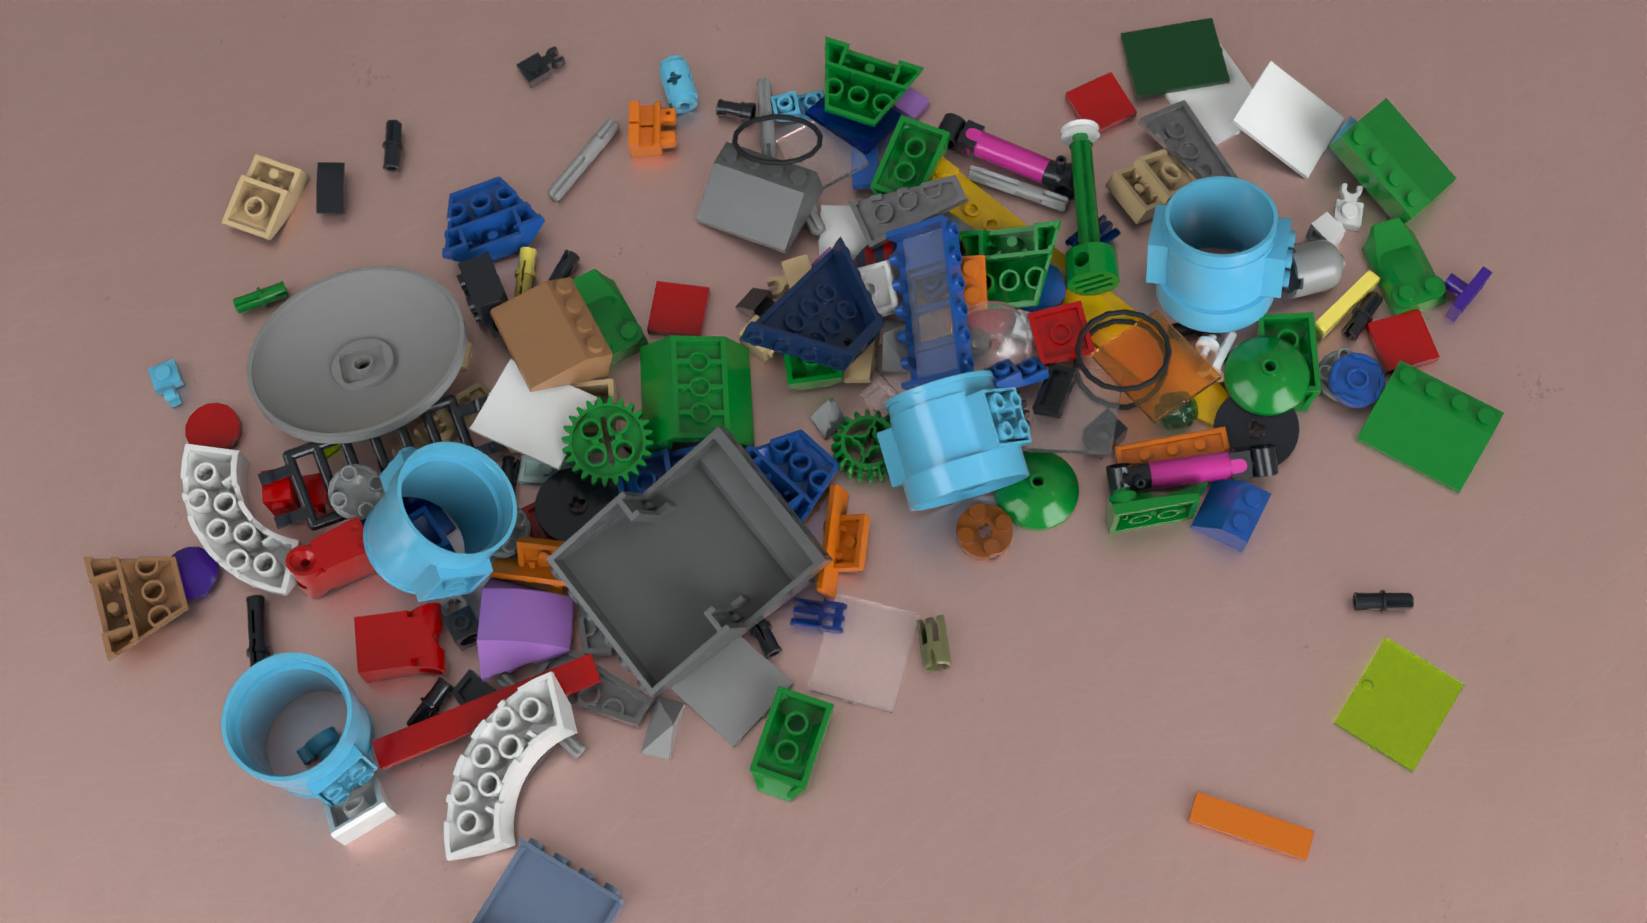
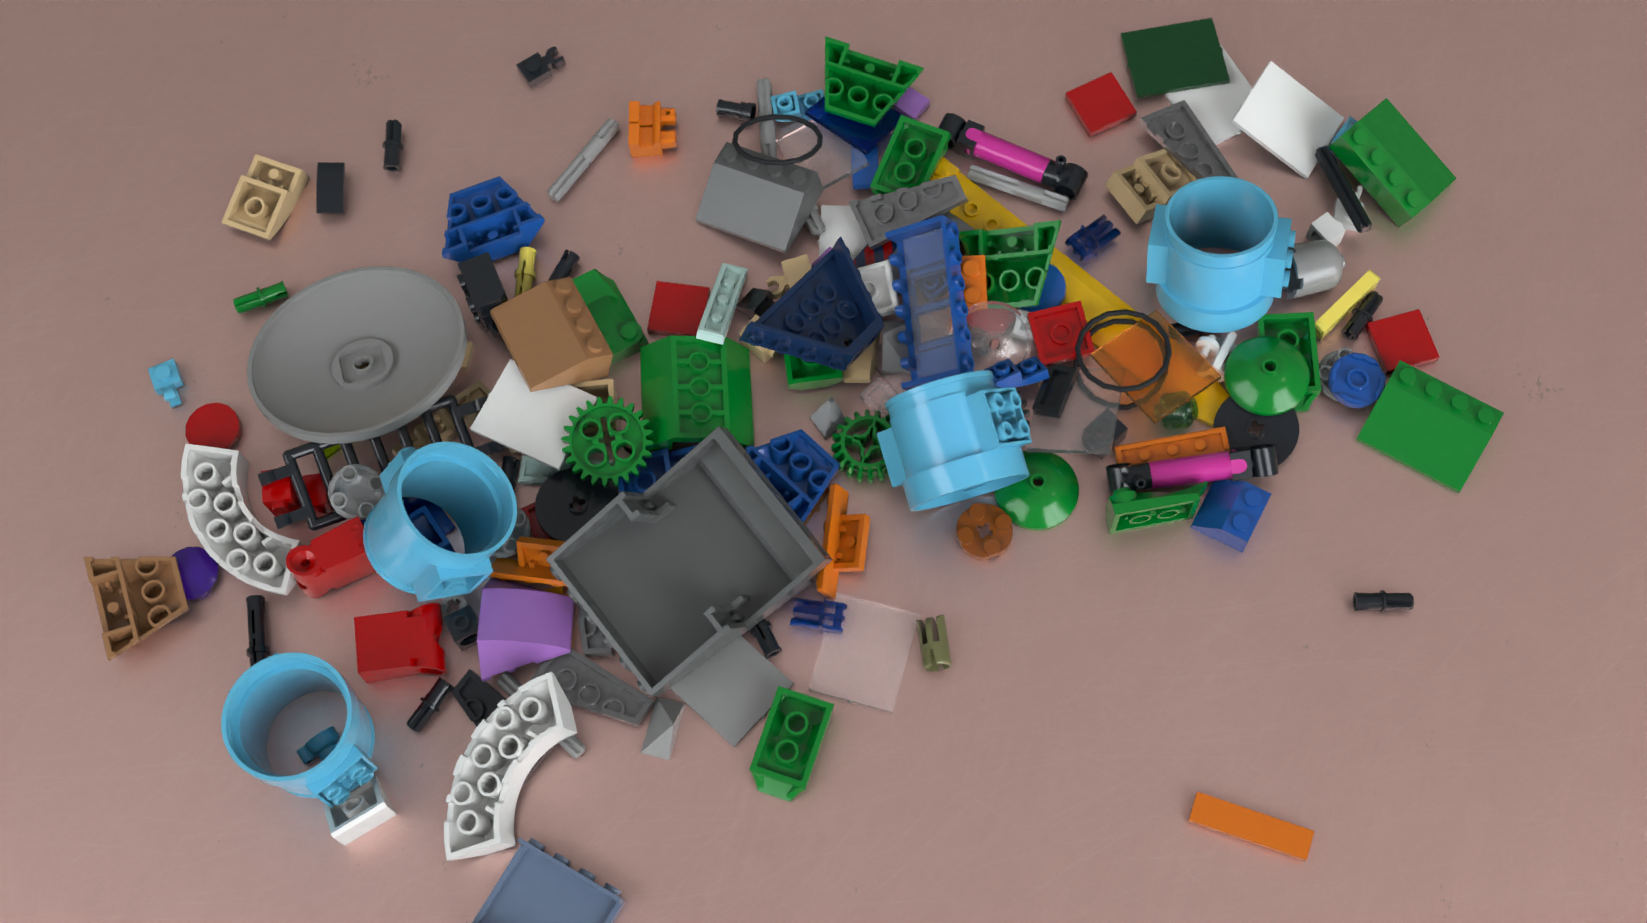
red tile [371,653,602,770] -> none
medium azure piece [659,55,698,114] -> none
green piece [1060,119,1120,296] -> none
clear neon green piece [1333,637,1465,773] -> none
green slope [1362,217,1447,316] -> none
dark purple tile [1444,266,1493,322] -> none
none -> light aqua tile [696,263,748,345]
none -> black axle [1315,145,1372,233]

